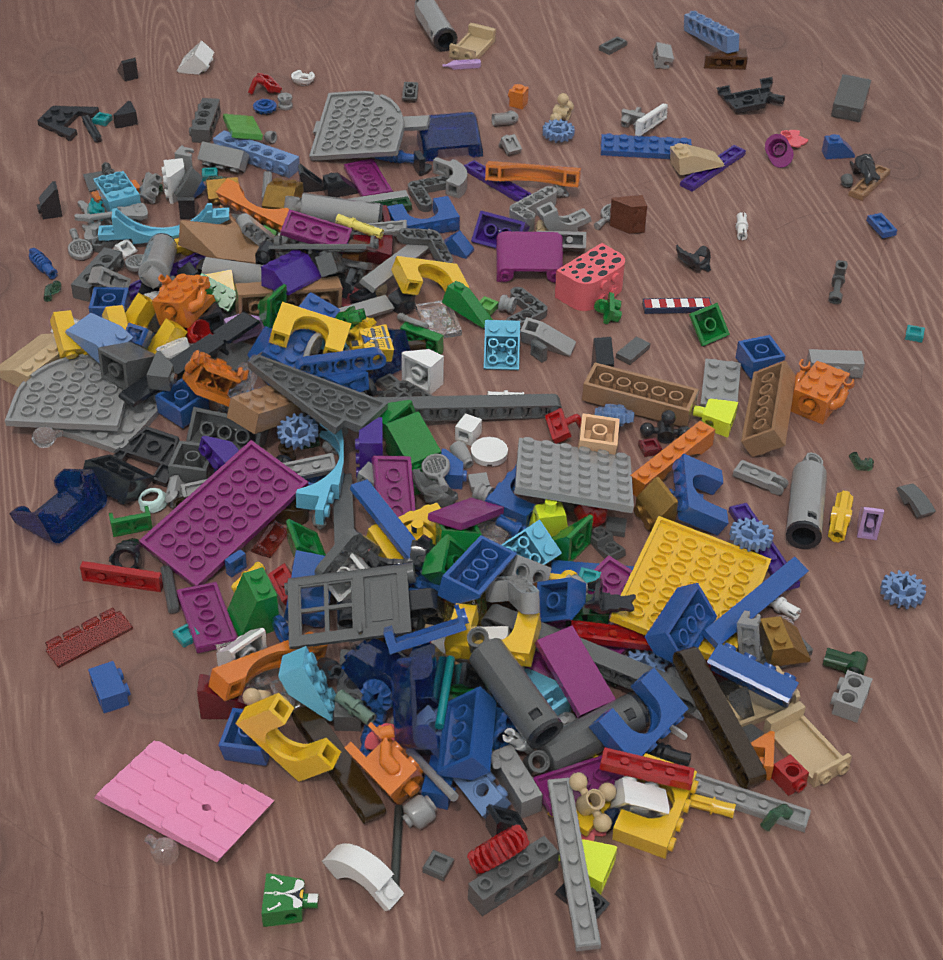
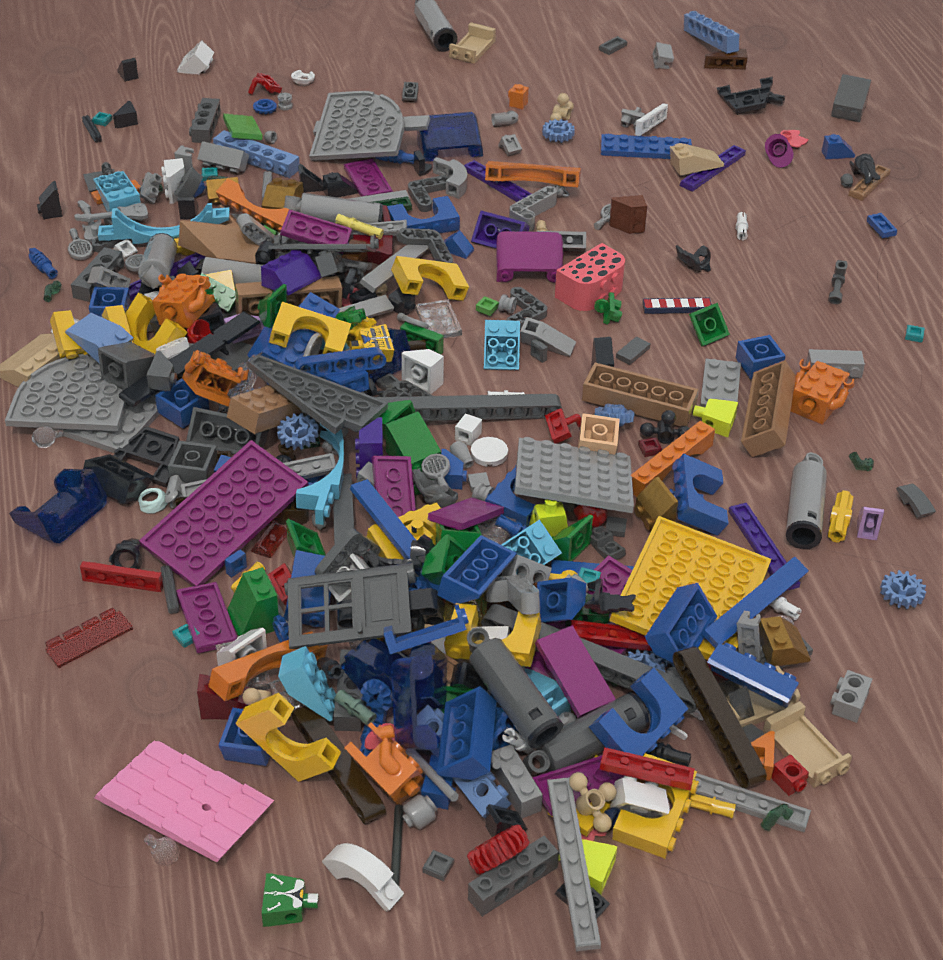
black wing [37,106,99,141] -> none
teal plate [87,198,105,221] -> none
blue brick [88,661,131,714] -> none
green hinge [109,506,153,537] -> none
blue slope [126,323,154,350] -> none
dark purple slope [198,436,239,470] -> none
teal bar [435,656,455,729] -> none
lavender piece [442,59,481,69] -> none
green slope [442,281,493,328] -> none
light grey arch [536,201,592,232] -> none
medium blue gear [729,518,774,552] -> none
light grey hinge [733,460,789,495] -> none
dark green piece [823,648,868,675] -> none

